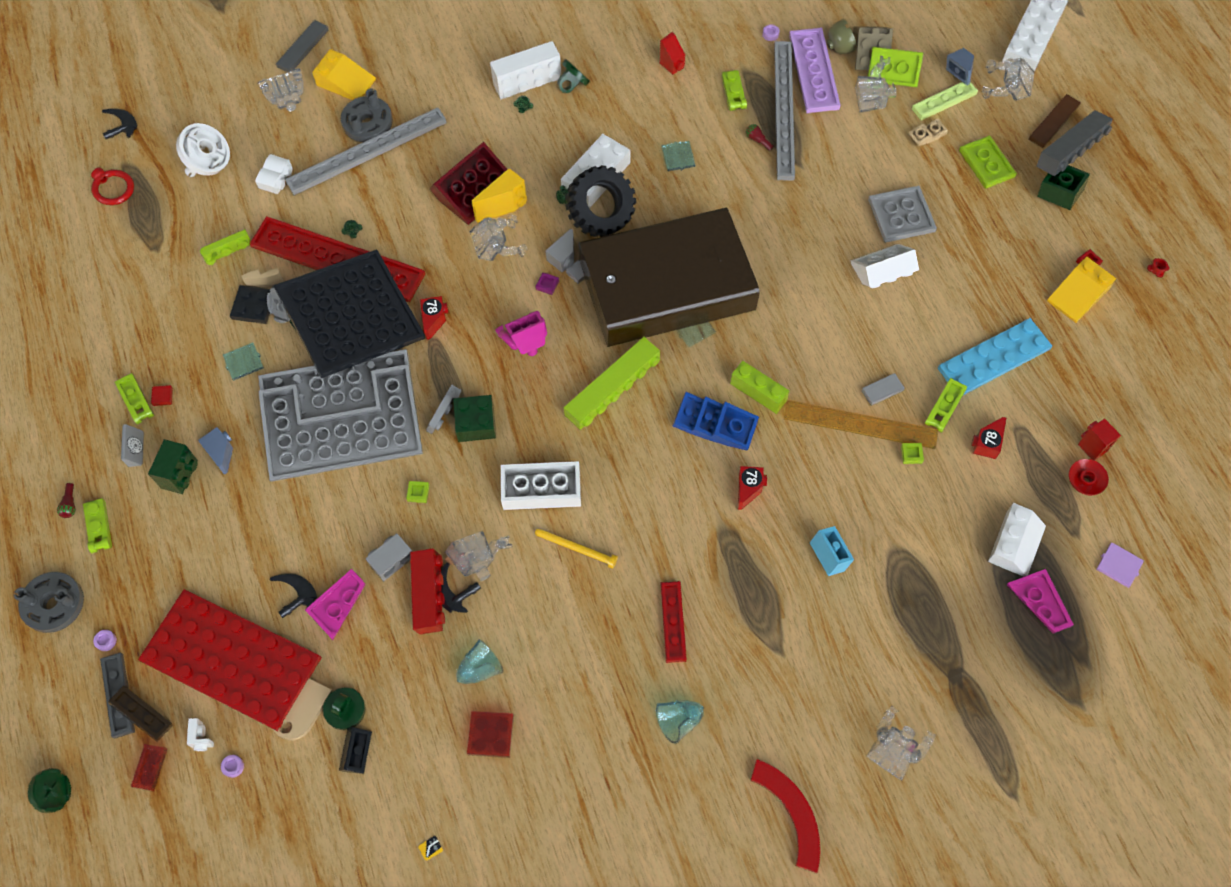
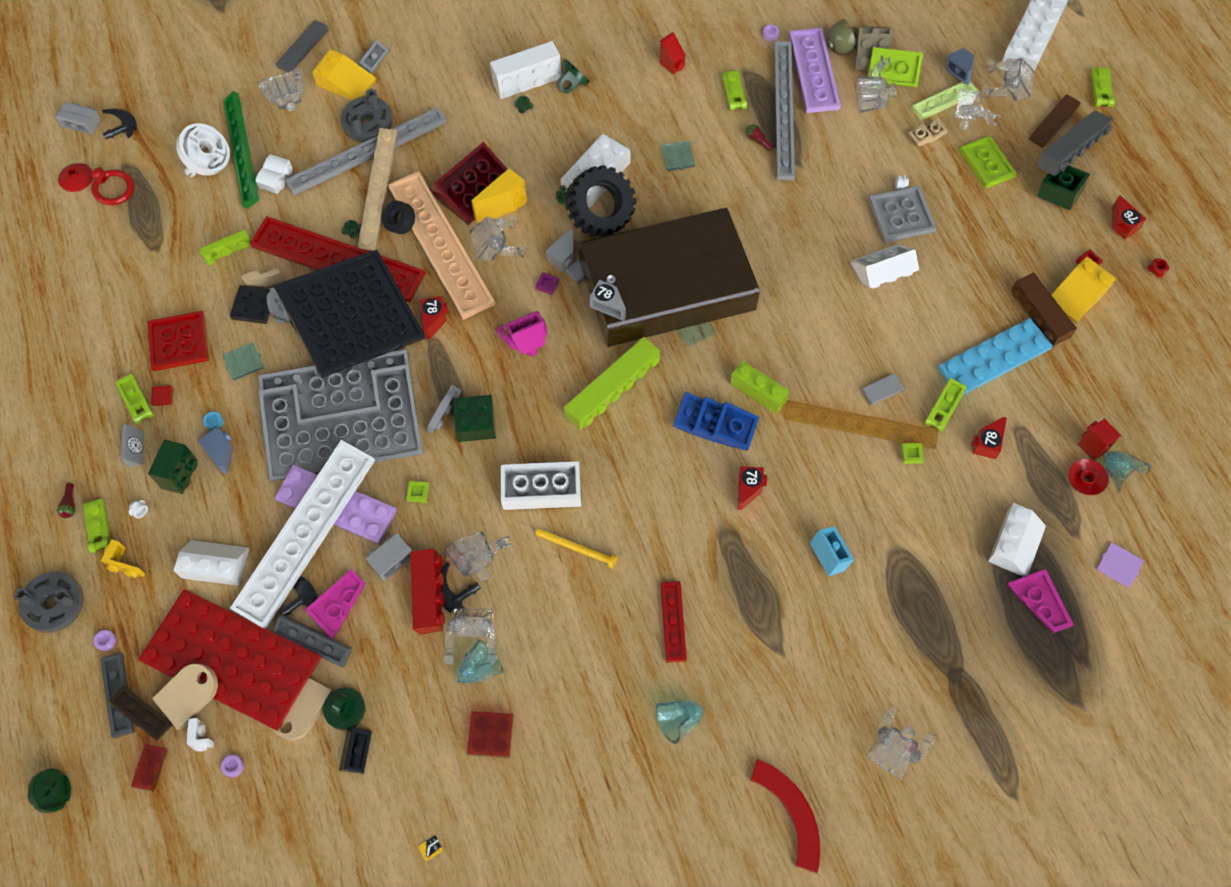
none -> light grey brick [56,102,101,135]
none -> red dish [58,163,93,192]
none -> yellow bracket [101,539,145,578]
none -> white plate [128,500,148,518]
none -> red plate [147,311,209,372]
none -> tan tile [152,664,218,730]
none -> white slope [174,540,249,586]
none -> medium azure tile [203,411,224,431]
none -> green plate [223,91,259,209]
none -> white plate [230,440,375,629]
none -> dark grey tile [273,614,352,667]
none -> lavender plate [275,465,397,545]
none -> light grey slope [358,40,389,74]
none -> tan plate [358,128,397,252]
none -> black tyre [382,201,415,234]
none -> light nougat plate [388,171,495,320]
none -> clear torso [444,608,498,665]
none -> light grey slope [590,280,626,321]
none -> white plate [895,175,909,190]
none -> clear torso [955,89,1002,130]
none -> reddish brown brick [1011,272,1077,346]
none -> lime plate [1091,67,1115,107]
none -> clear light blue helmet [1104,451,1151,493]
none -> red slope [1112,195,1146,239]

